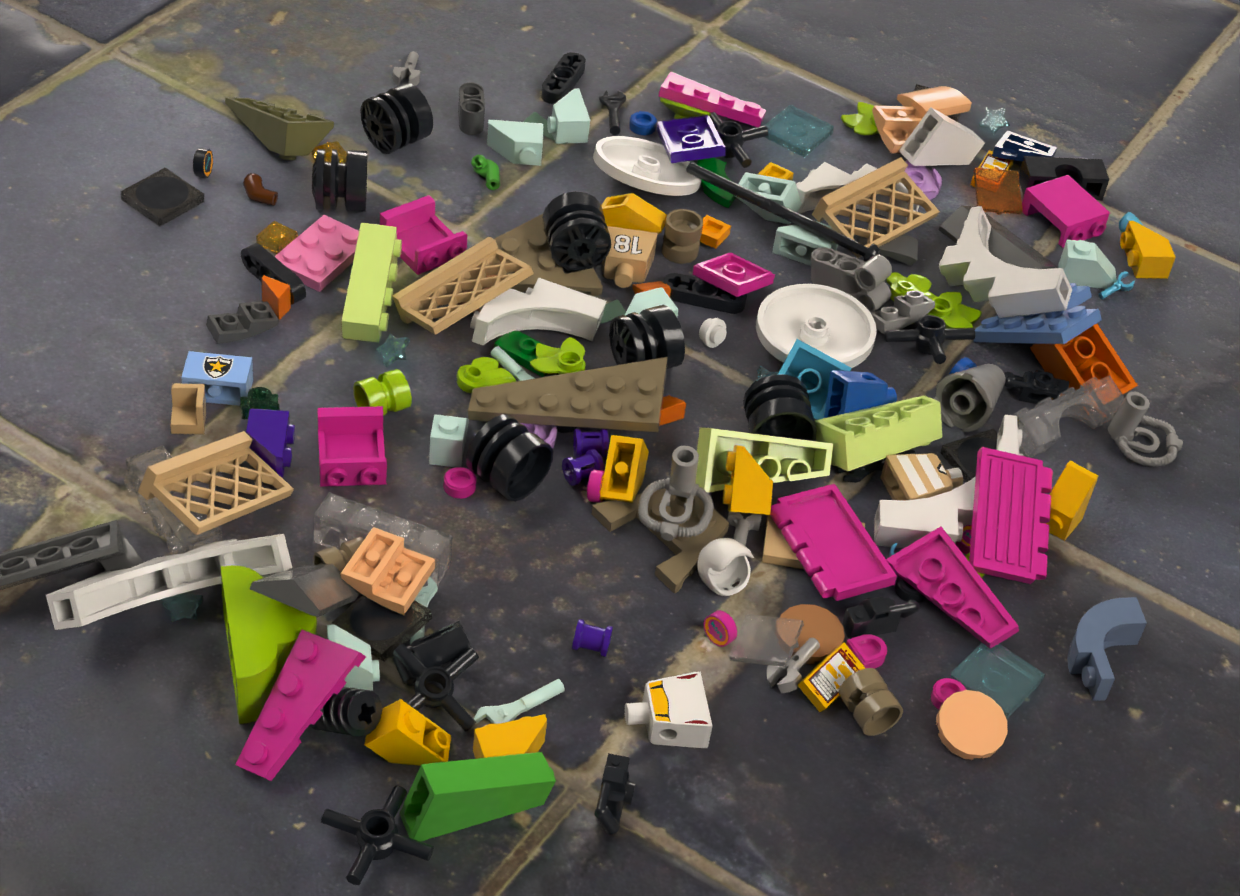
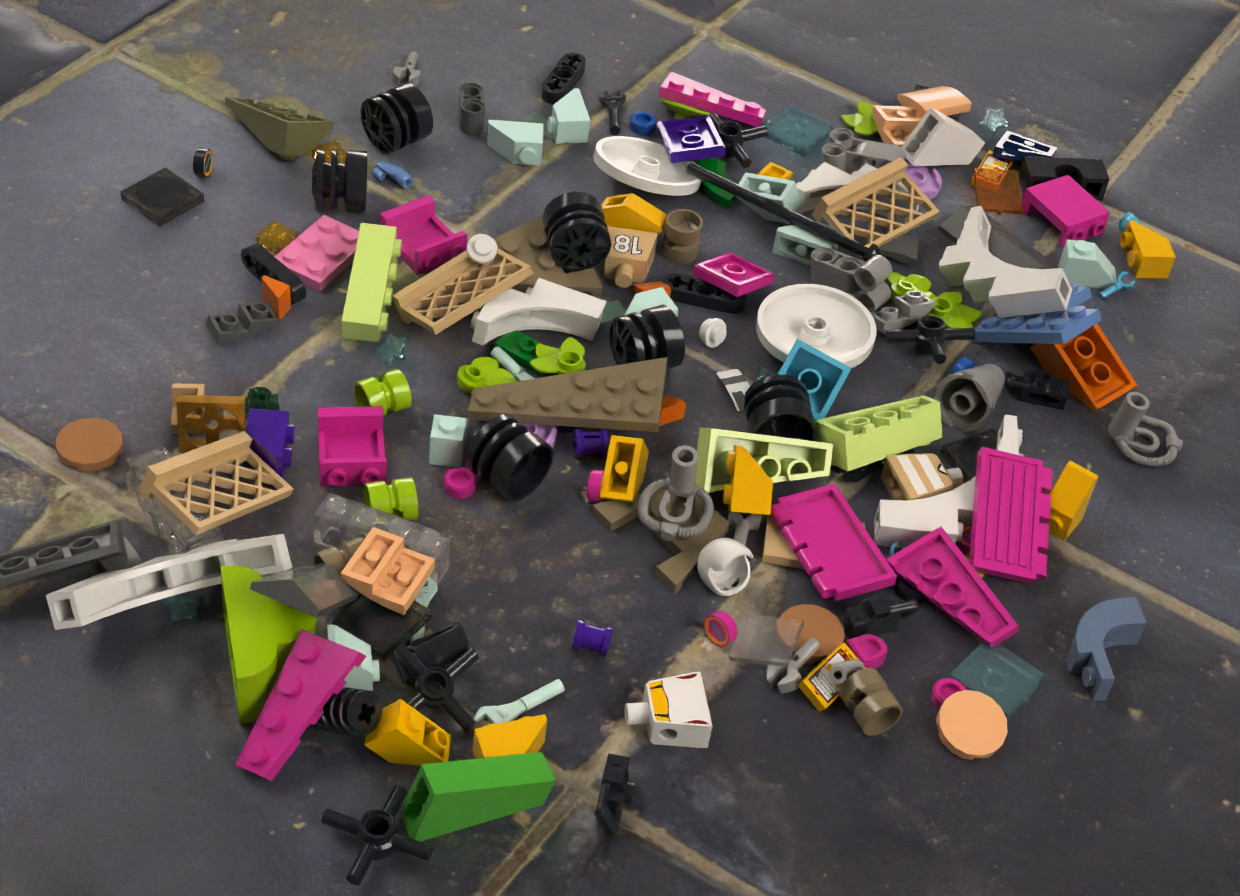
light blue brick [181,351,253,406] -> none
reddish brown arm [243,173,278,206] -> none
bright green arm [471,155,500,190] -> none
dark purple bush [562,449,604,486] -> none
light orange plate [700,215,731,249] -> none
blue torso [824,370,897,418] -> none
clear arch [1013,375,1125,458] -> none
none -> medium nougat tile [56,417,123,472]
none -> pearl gold piece [176,395,246,452]
none -> lime wheel [364,477,418,526]
none -> medium blue arm [371,161,414,189]
none -> white plate [467,234,497,264]
none -> sticker [716,369,750,412]
none -> light grey piece [821,128,906,174]
none -> light grey arm [829,659,864,684]

